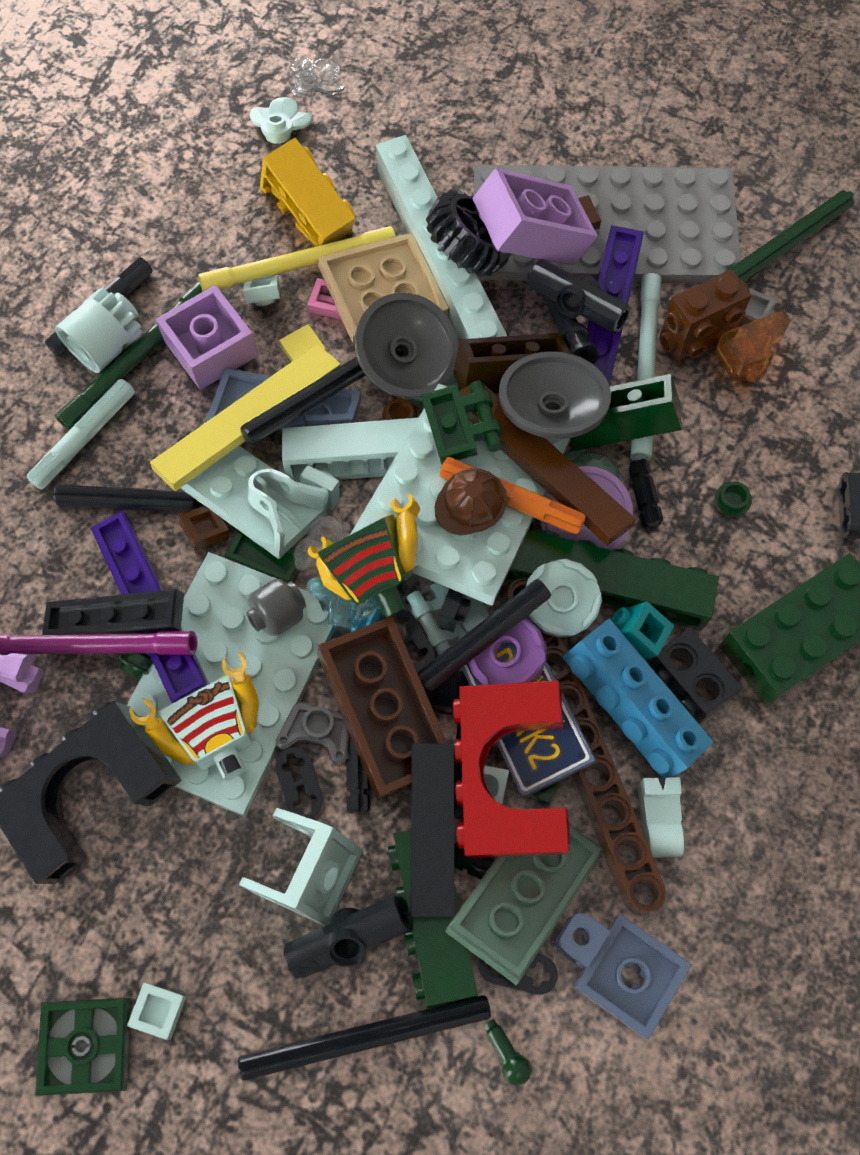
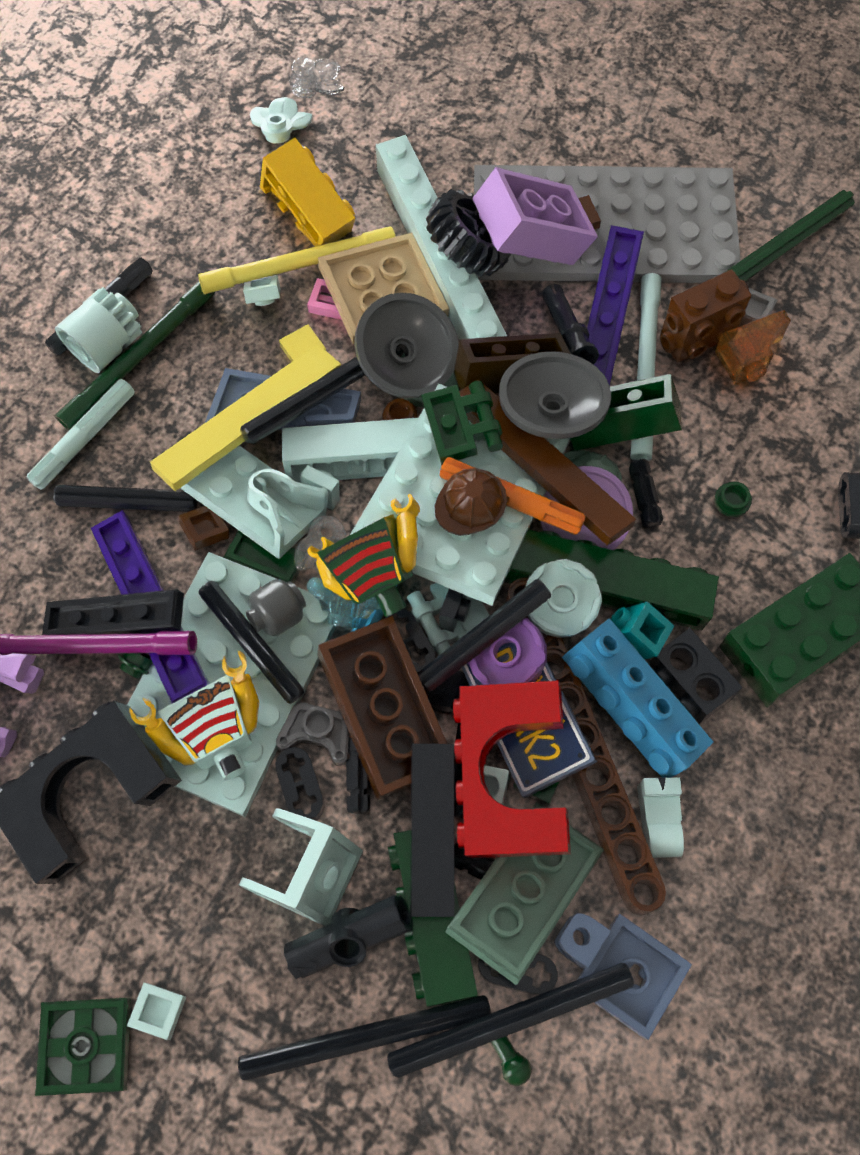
lavender brick [156,285,259,390] -> none
black piece [527,259,631,334] -> none
none -> black axle [198,581,304,704]
none -> black axle [387,963,634,1078]

